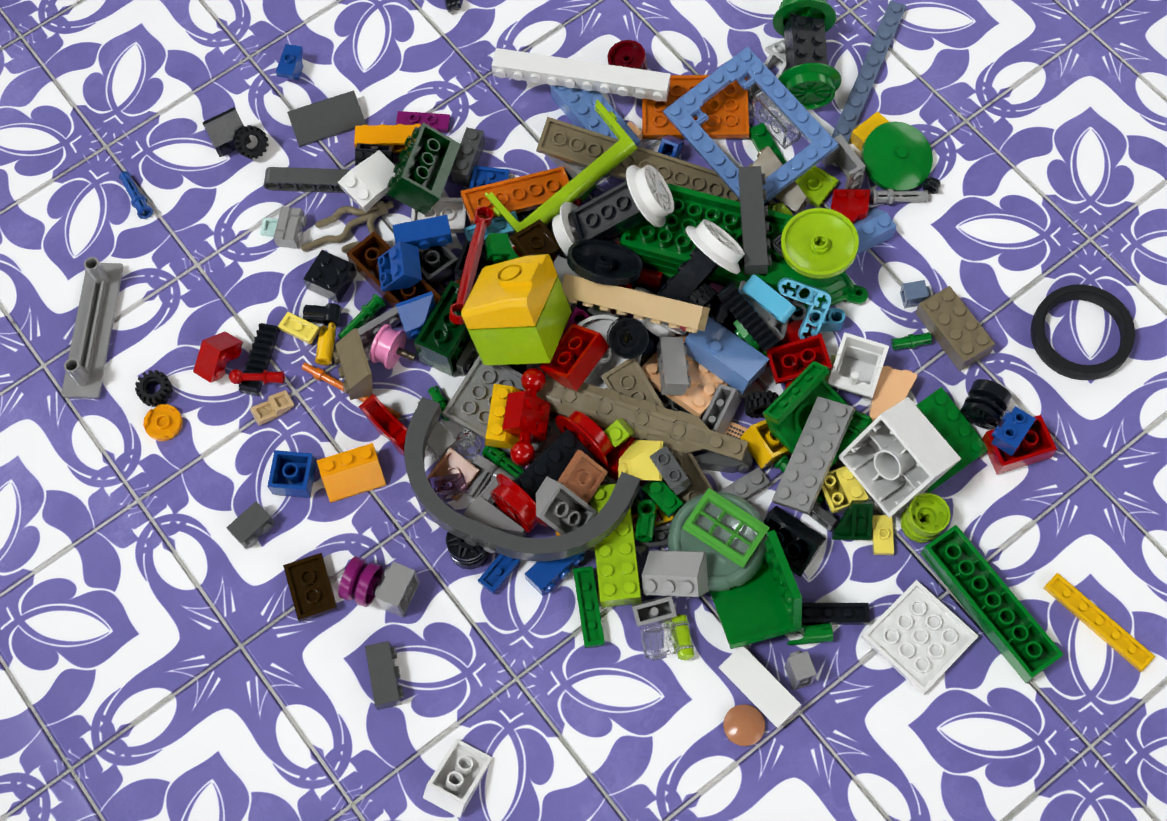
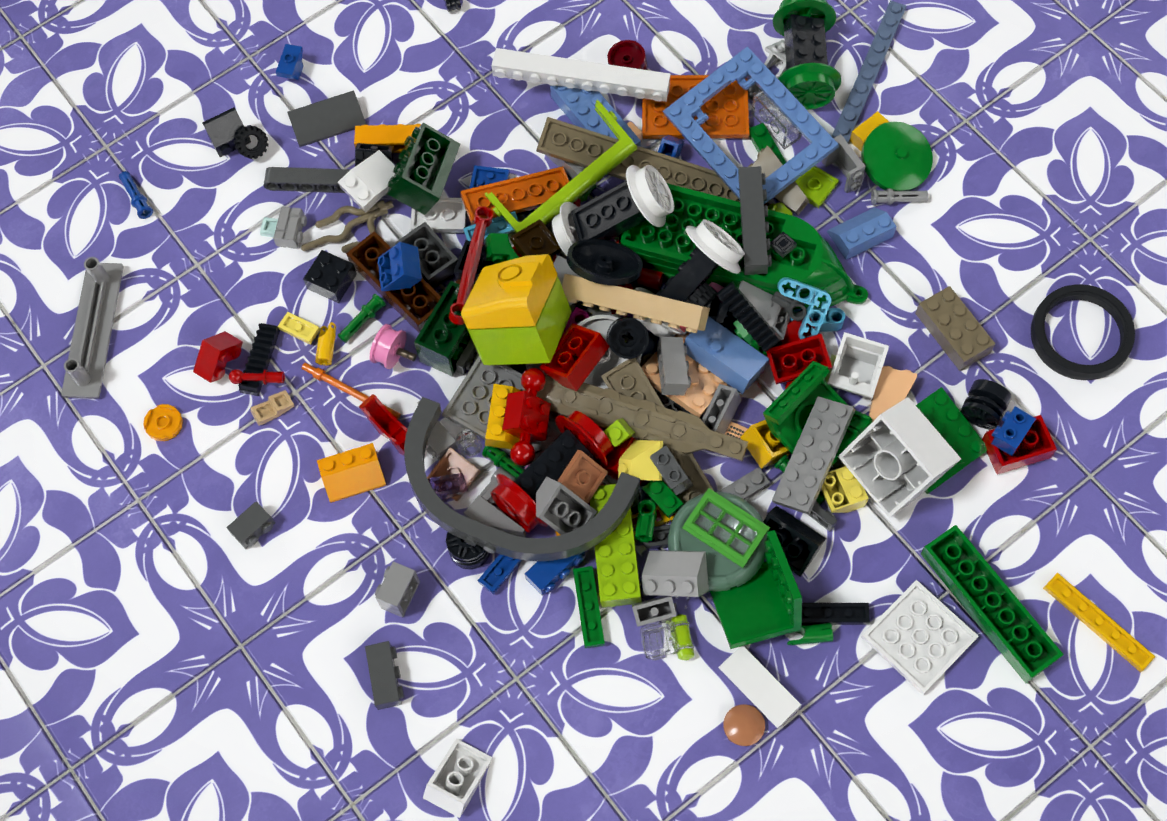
black tyre [135,370,173,407] -> none
blue brick [267,450,317,498] -> none
dark brown plate [283,553,338,622] -> none
black piece [303,303,342,327] -> none
dark tan slope [333,328,372,400] -> none
magenta wheel [338,556,383,607] -> none
light grey plate [357,306,400,345] -> none
blue brick [392,215,453,250] -> none
slope [395,291,436,340] -> none
magenta plate [396,111,450,133] -> none
green axle [428,385,449,422] -> none
dark grey brick [450,127,485,187] -> none
light grey piece [466,455,499,499] -> none
dark grey slope [694,440,753,473] -> none
medium azure beam [741,274,796,324] -> none
black tyre [744,390,779,418] -> none
lime dish [781,208,859,279] -> none
light grey brick [784,650,817,690] -> none
red plate [831,189,870,224] -> none
dark green wing [832,500,873,540] -> none
light yellow plate [872,515,894,555] -> none
green pin [891,332,932,350] -> none
sand blue brick [900,280,931,309] -> none
lime wheel [900,493,951,543] -> none
black bush [923,177,941,194] -> none

